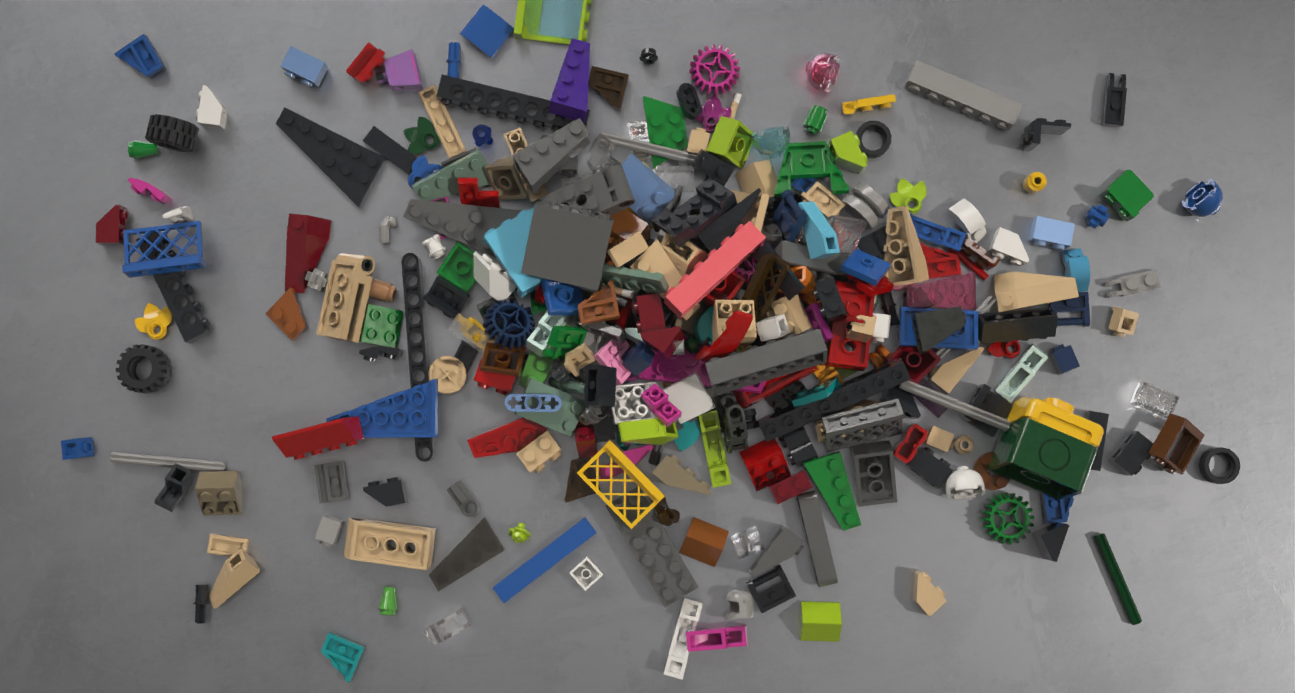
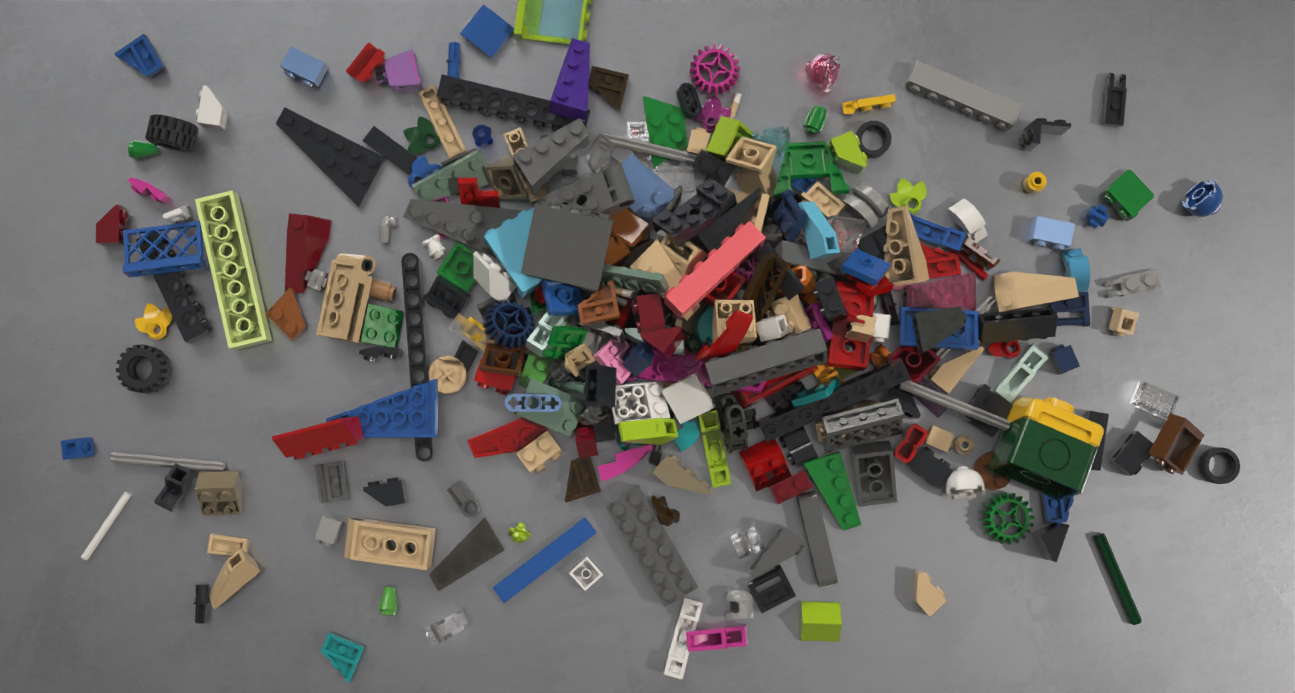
yellow fence [577,440,665,529] -> none
tan slope [607,231,649,268] -> none
black plate [639,48,658,65] -> none
dark pink slope [641,384,682,427] -> none
dark orange slope [679,517,729,567] -> none
white slope [988,227,1029,266] -> none
none -> white bar [81,492,131,561]
none -> yellowish green brick [195,190,272,350]
none -> tan slope [726,136,777,175]

